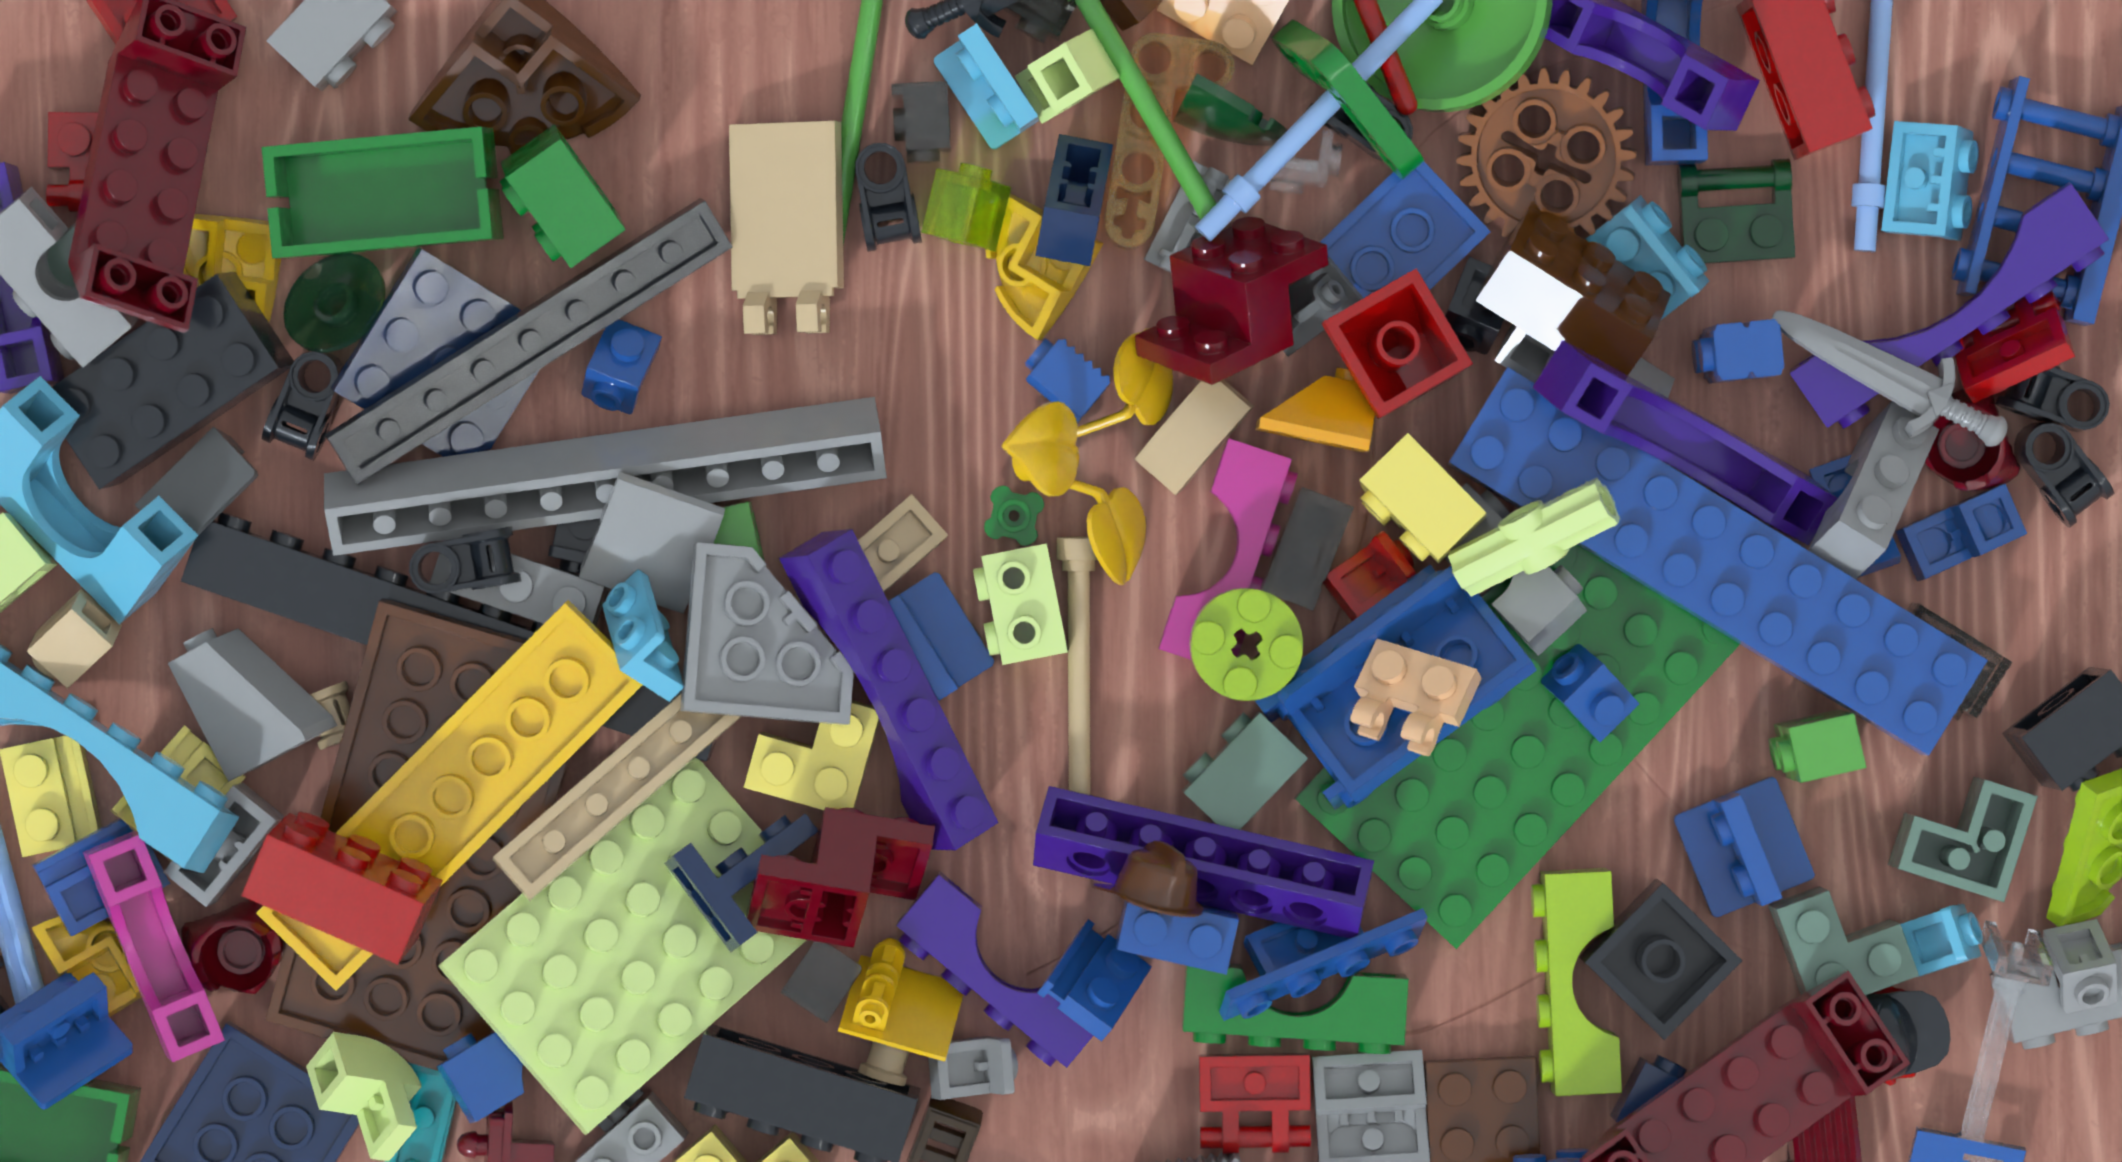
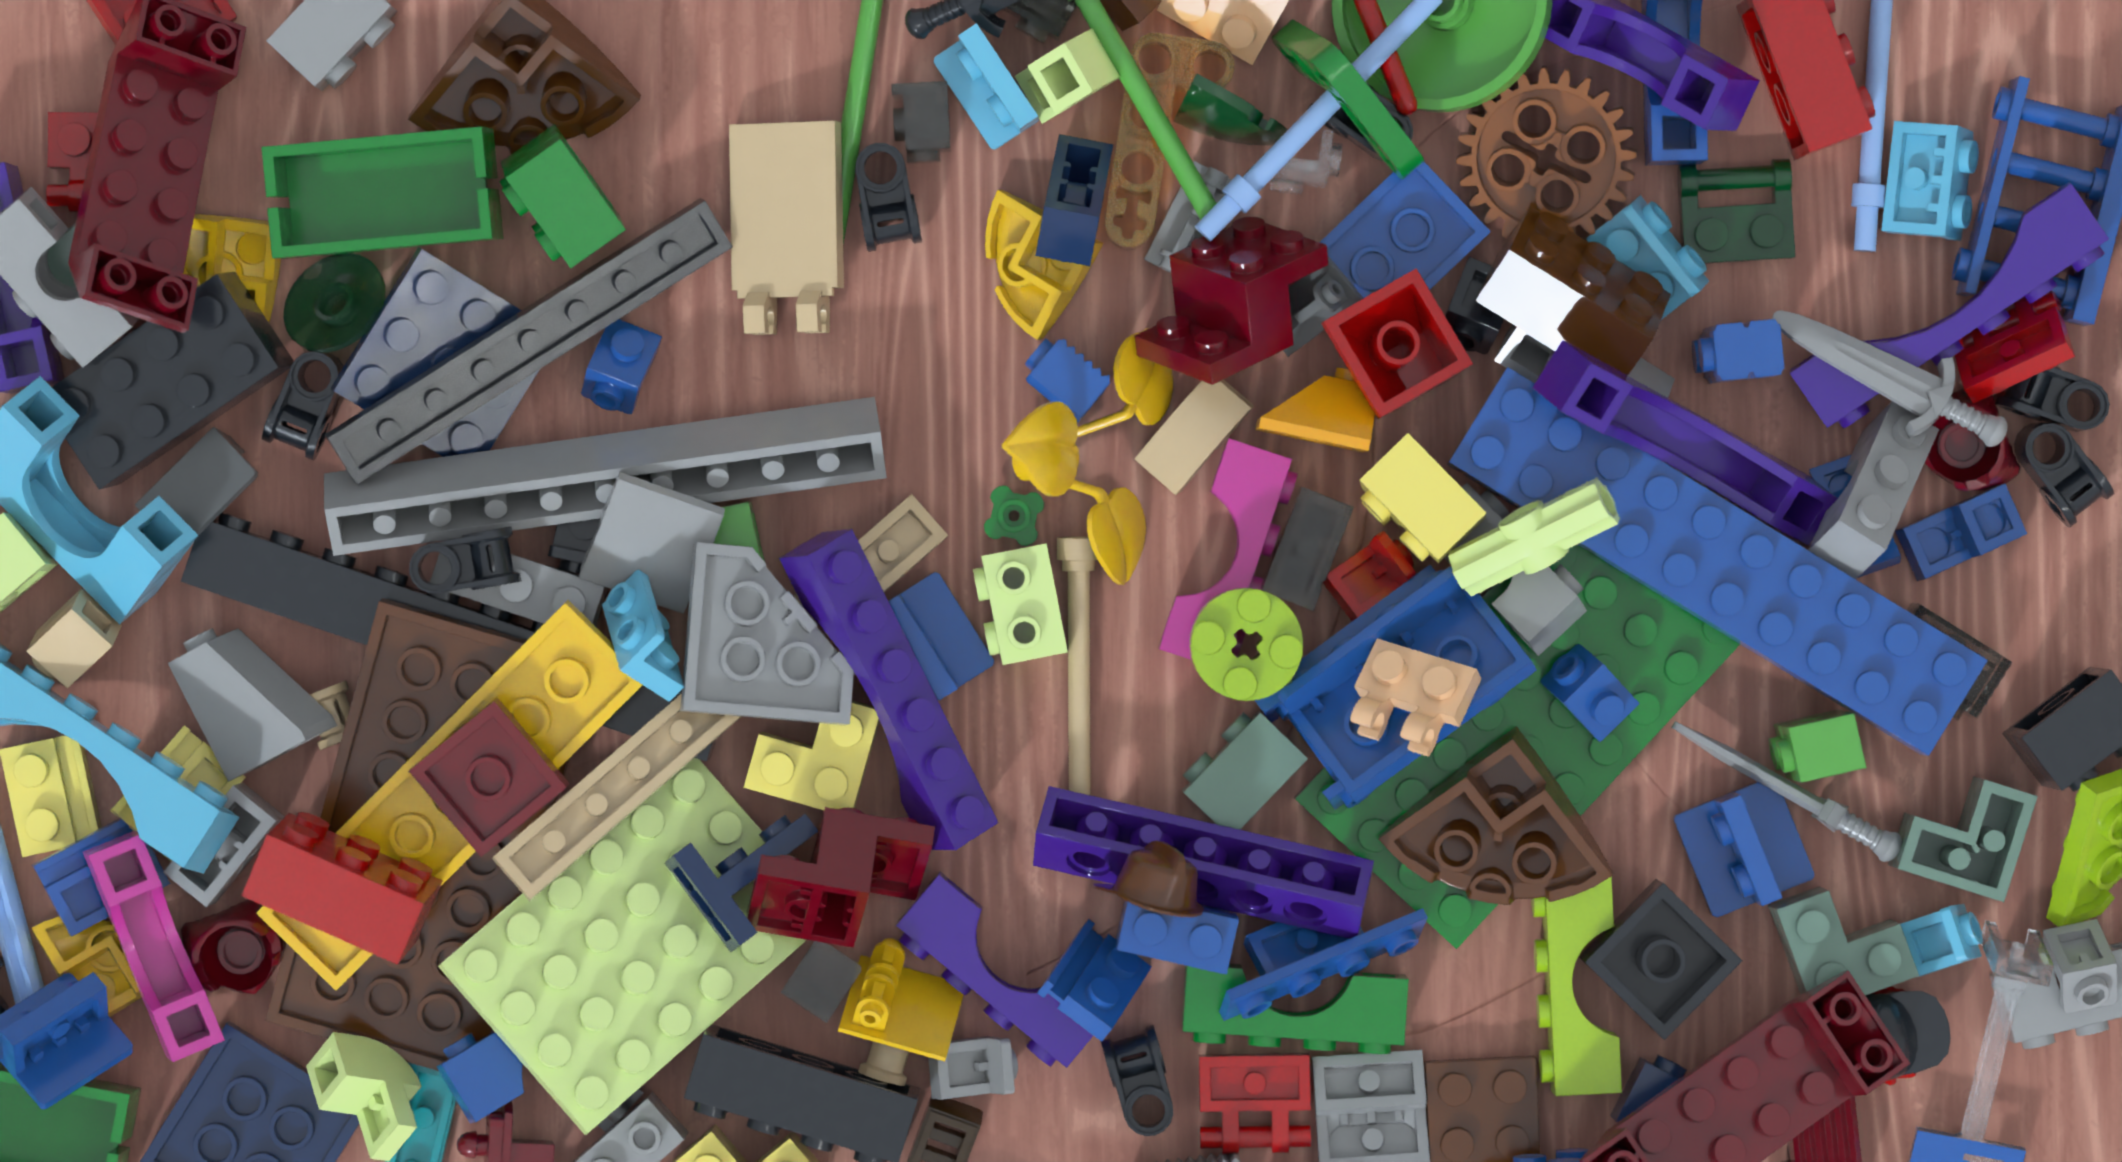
clear neon green brick [921,163,1011,252] -> none
none -> dark red plate [409,697,570,857]
none -> black piece [1101,1025,1173,1136]
none -> reddish brown brick [1378,726,1613,905]
none -> light grey sword [1671,721,1902,862]

